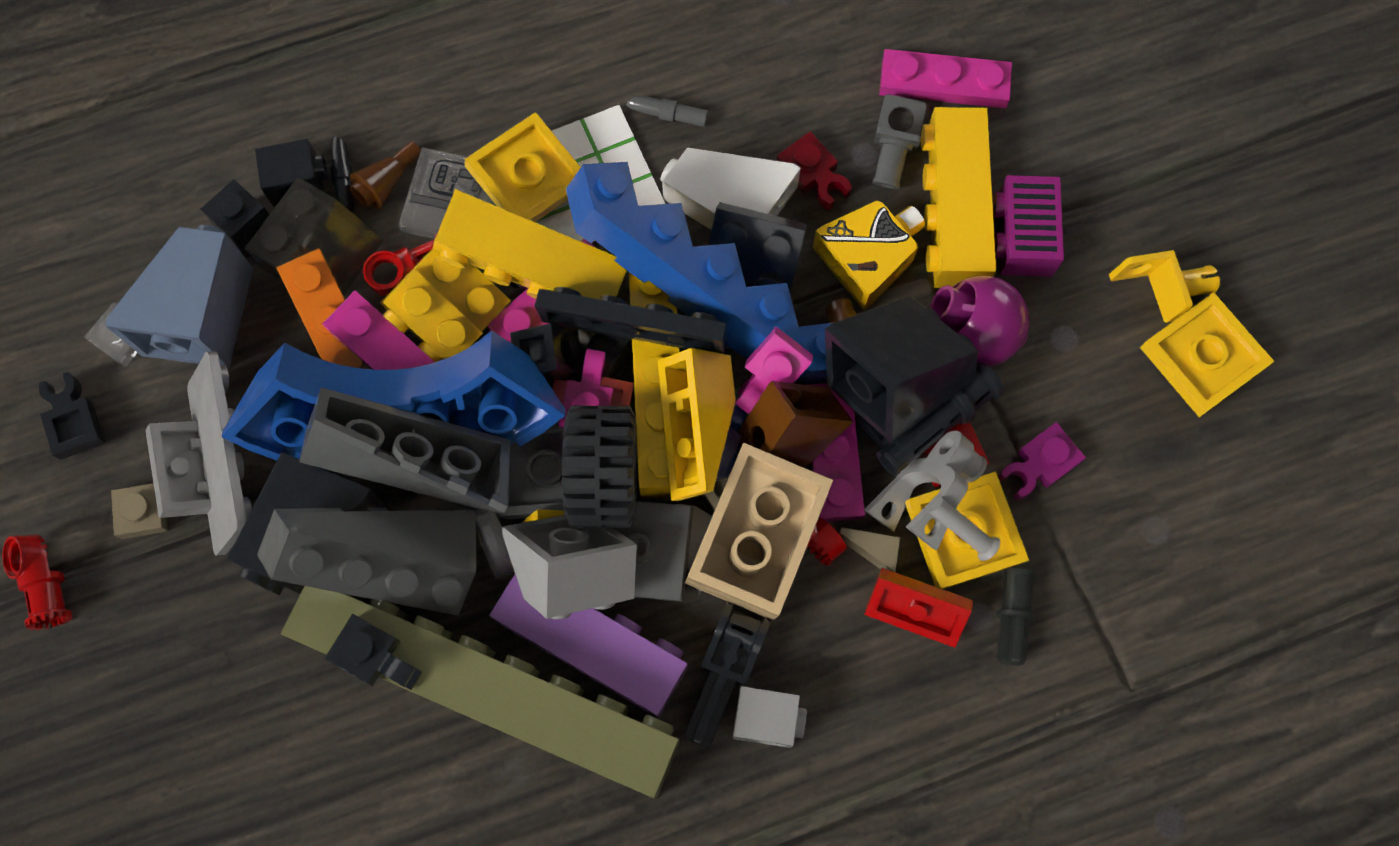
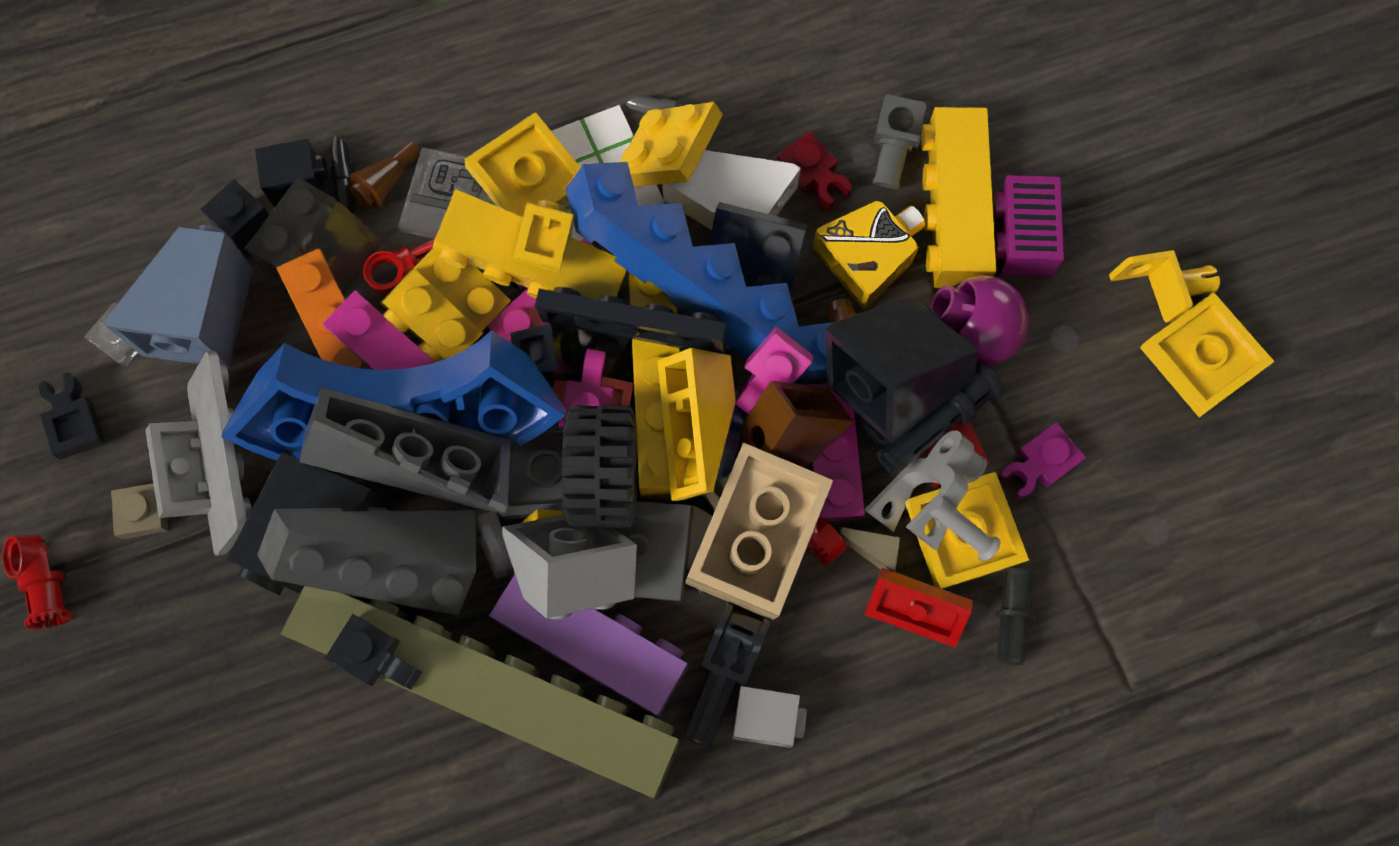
dark pink plate [879,49,1012,109] -> none
none -> yellow bracket [513,200,573,273]
none -> yellow plate [620,102,723,187]

